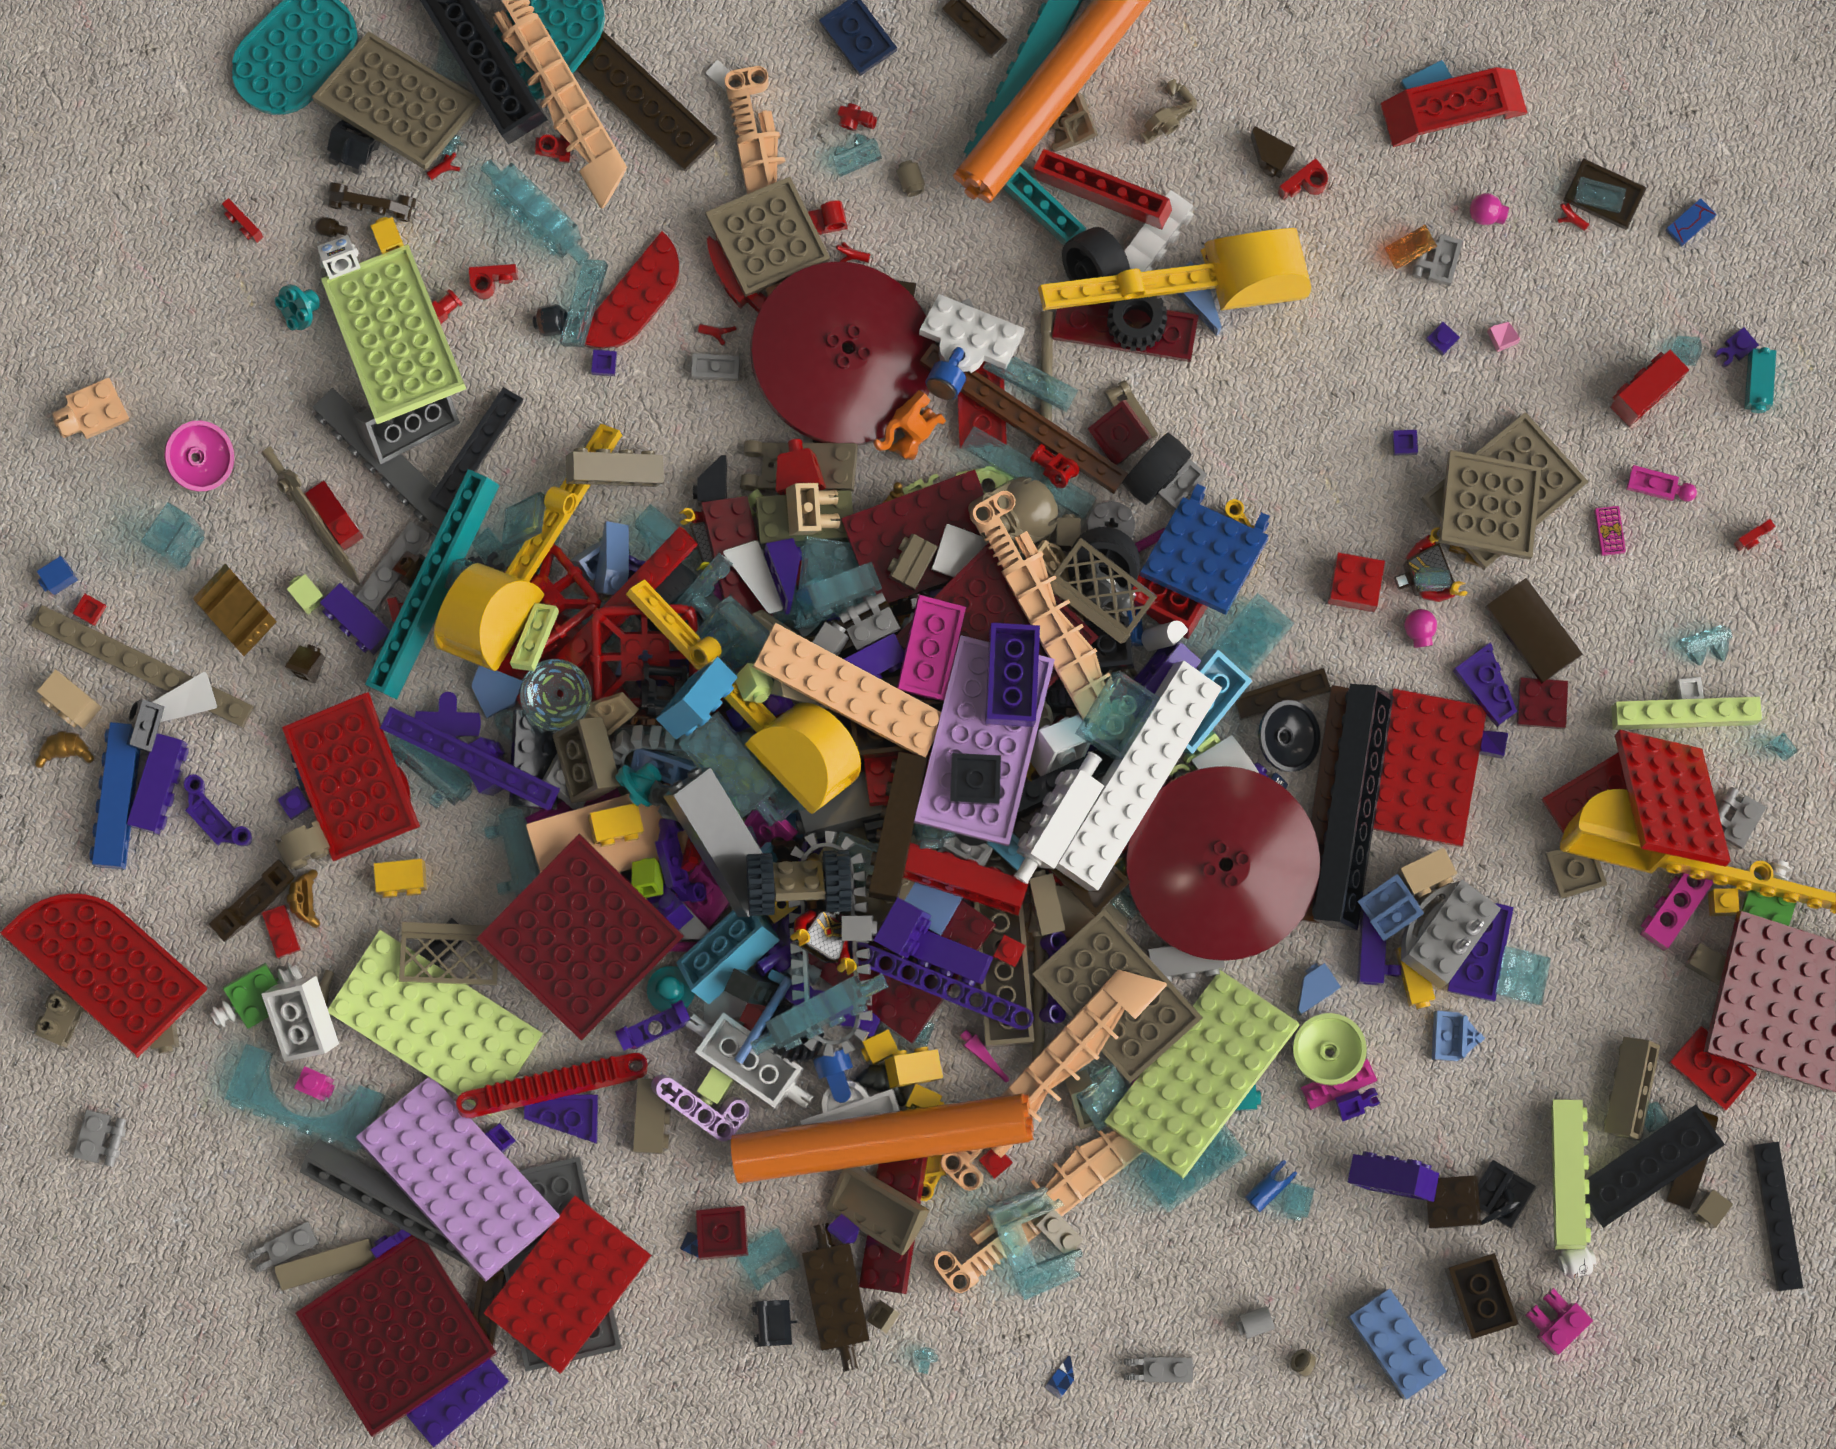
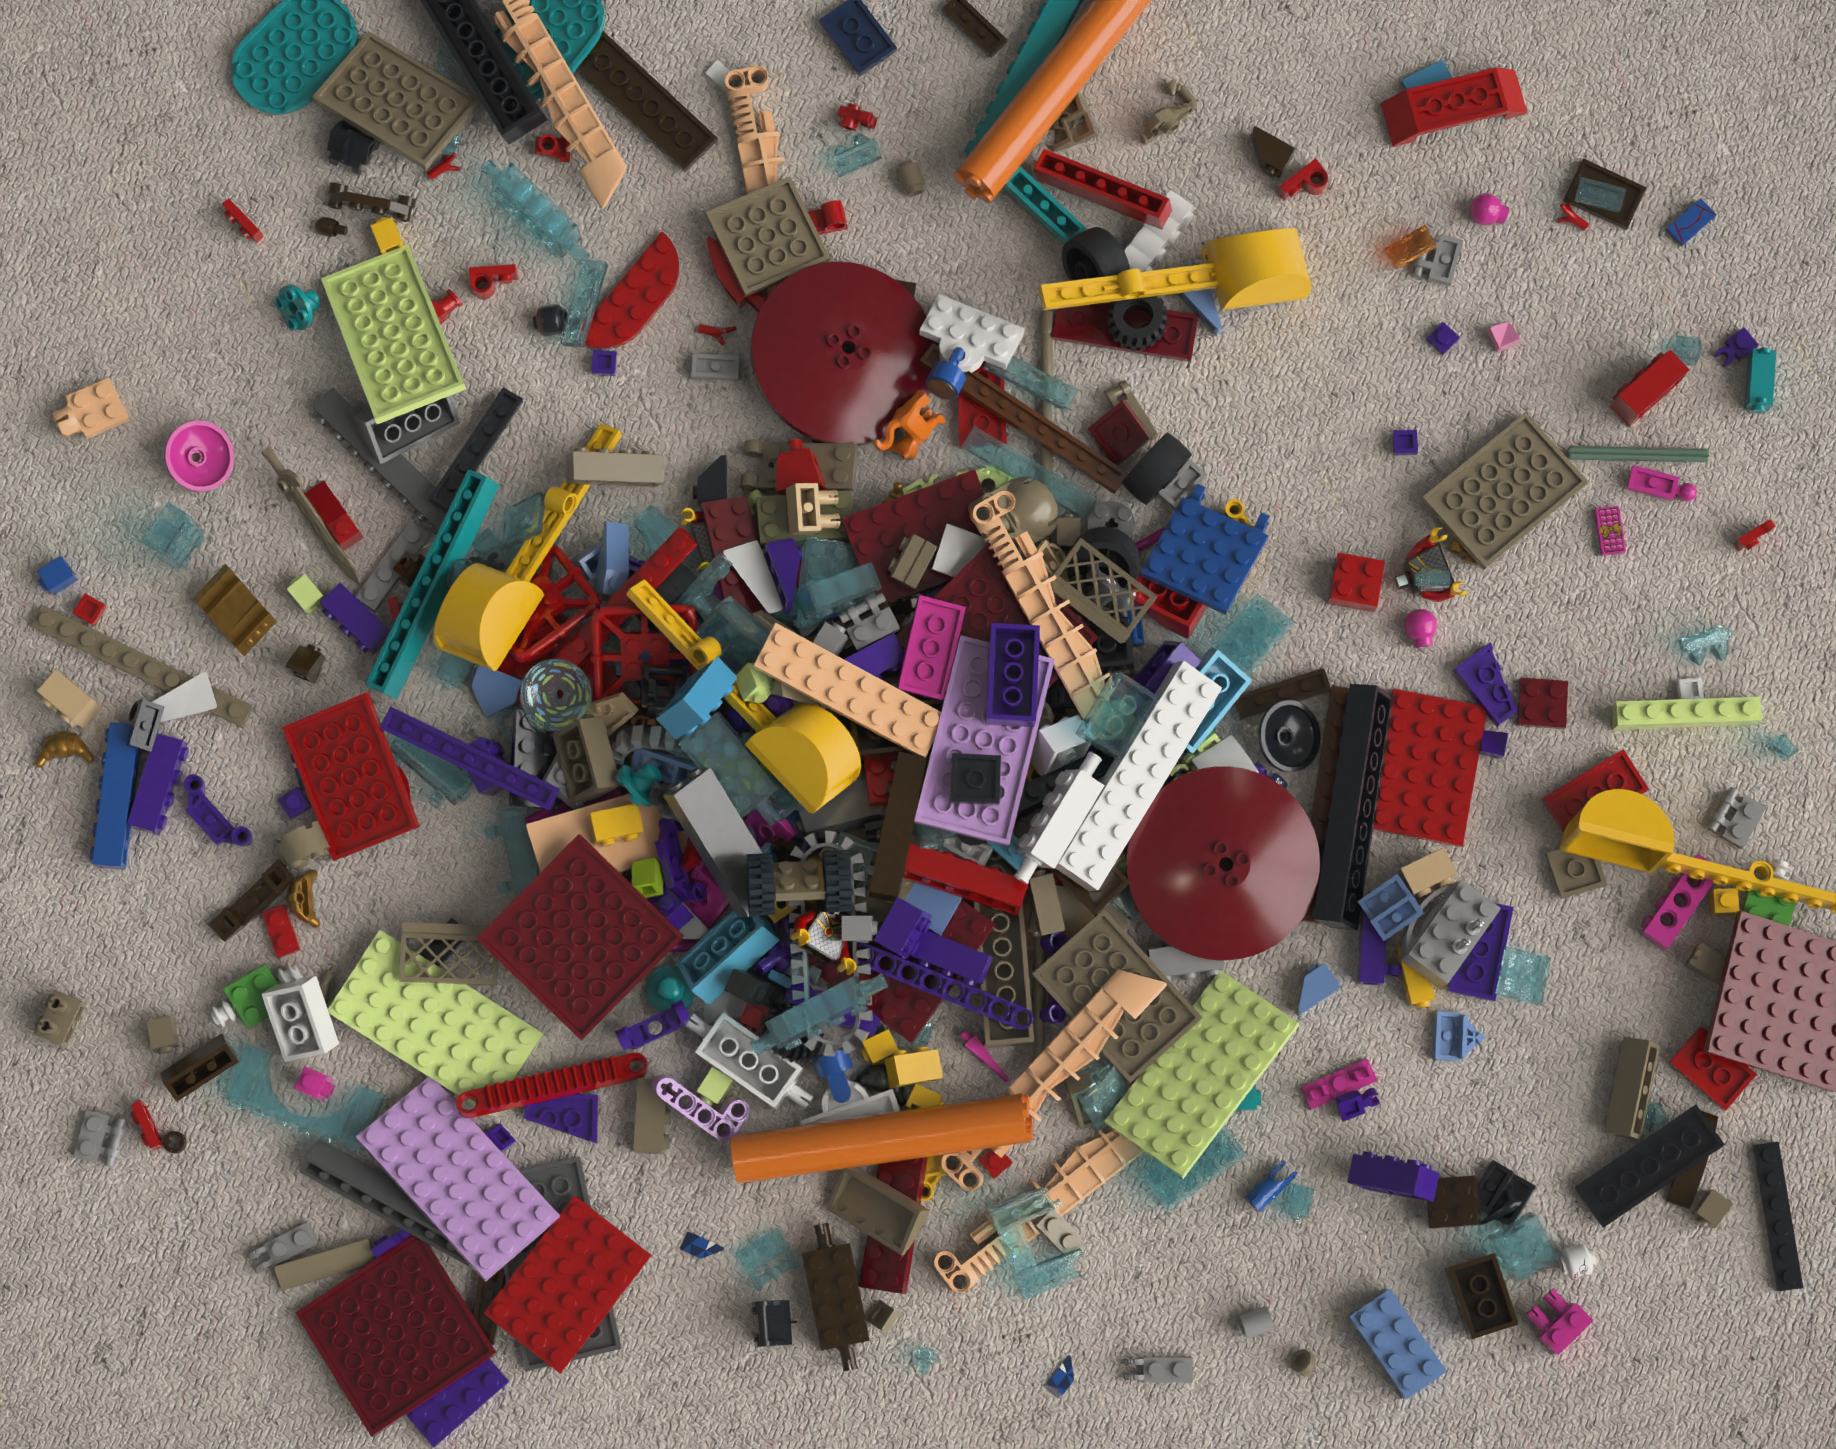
red plate [0,893,207,1058] -> none
white head [317,235,360,279] -> none
yellow brick [374,859,427,898] -> none
dark purple piece [414,691,481,739] -> none
yellowish green plate [510,603,559,671] -> none
dark red plate [696,1206,748,1260] -> none
medium blue bar [734,976,792,1064] -> none
dark purple slope [827,1214,860,1244] -> none
red bar [836,242,871,263] -> none
red plate [993,935,1026,968] -> none
red connector [1030,444,1080,488] -> none
white brick [1142,621,1188,651] -> none
yellowish green dish [1293,1013,1367,1085] -> none
dark tan plate [1438,450,1541,560] -> none
dark brown slope [1485,578,1583,684] -> none
yellowish green brick [1551,1099,1591,1250] -> none
red plate [1615,730,1731,867] -> none
none -> red plate [131,1101,164,1150]
none -> dark brown brick [160,1033,239,1102]
none -> dark brown bush [163,1131,187,1153]
none -> clear light blue brick [438,653,475,690]
none -> clear light blue brick [1488,1212,1560,1282]
none -> sand green axle [1567,446,1709,462]

